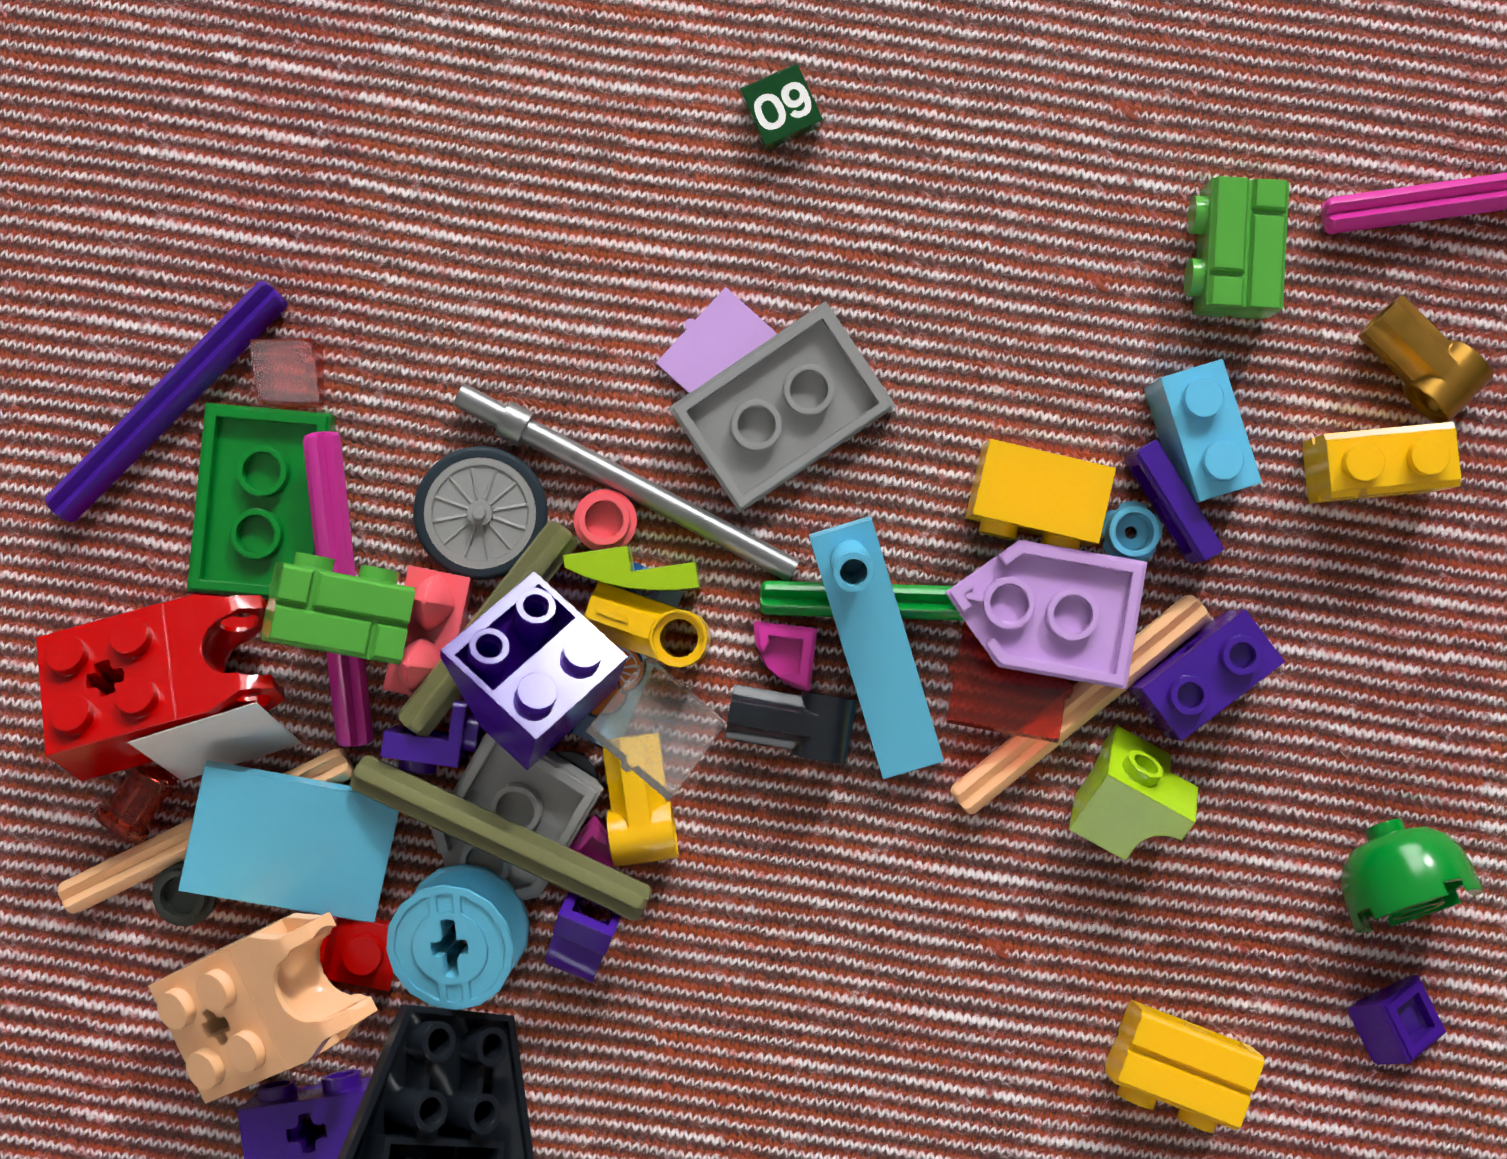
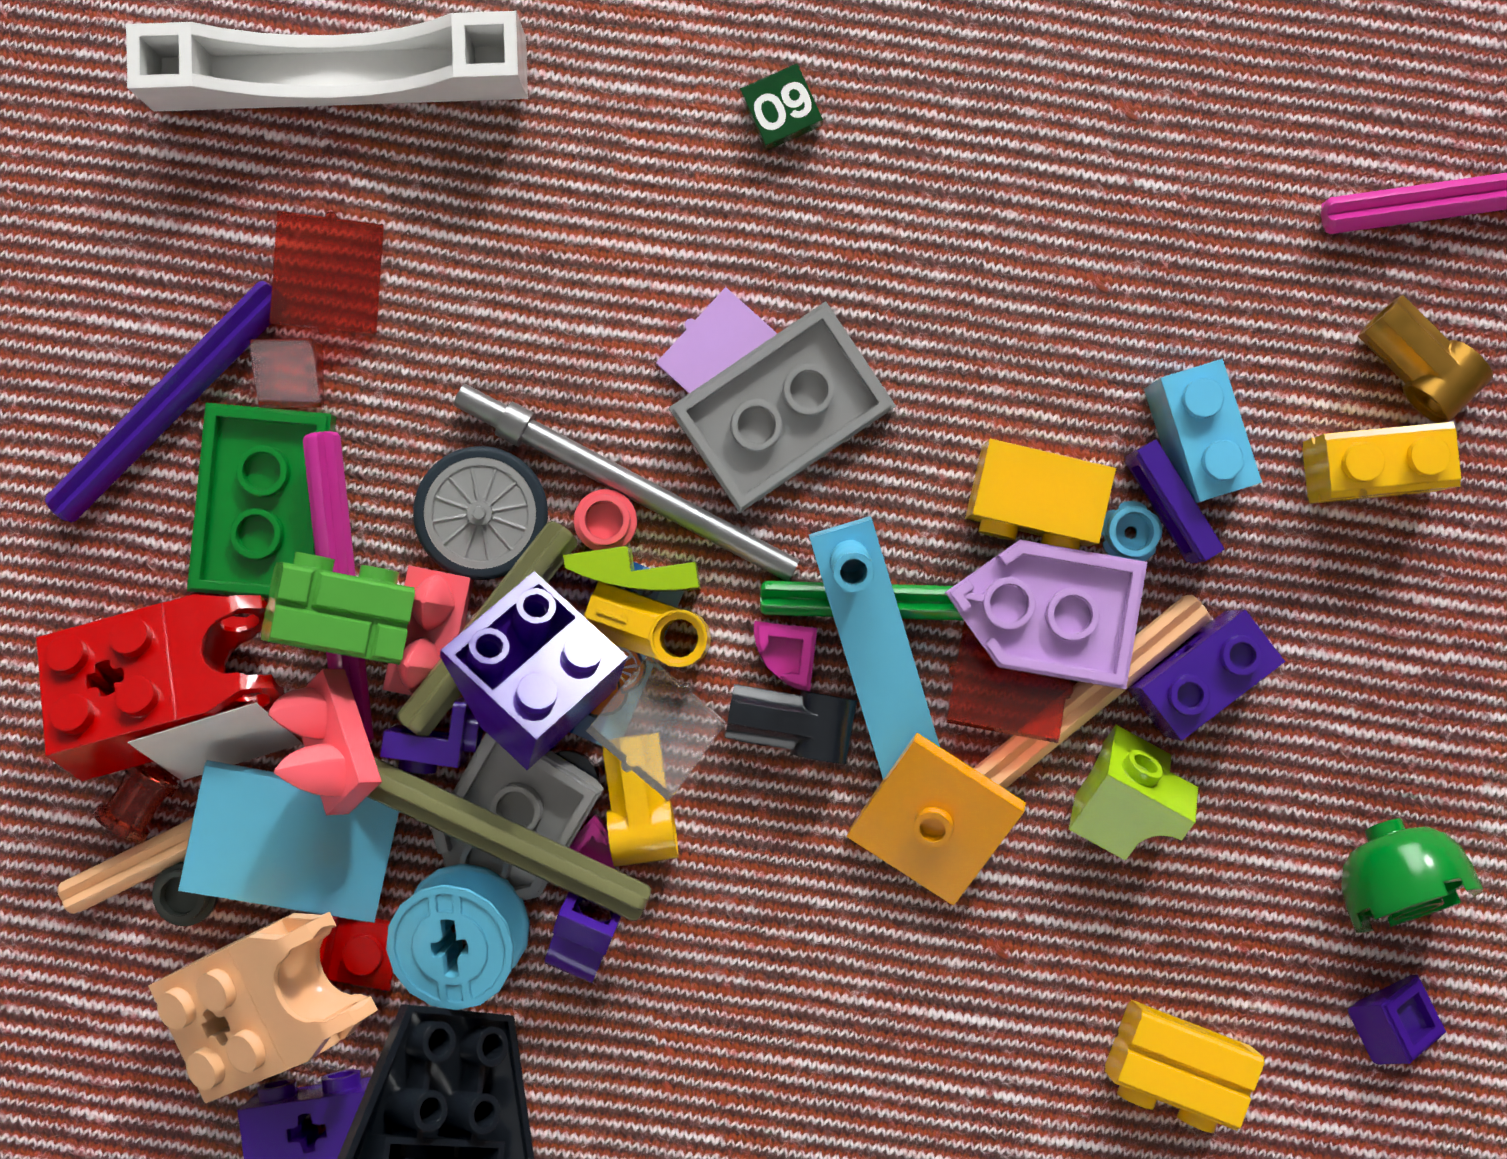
bright green brick [1184,176,1289,320] -> none
none -> white arch [126,11,528,112]
none -> coral tile [268,669,382,815]
none -> clear red piece [269,211,384,336]
none -> light orange plate [846,733,1026,906]

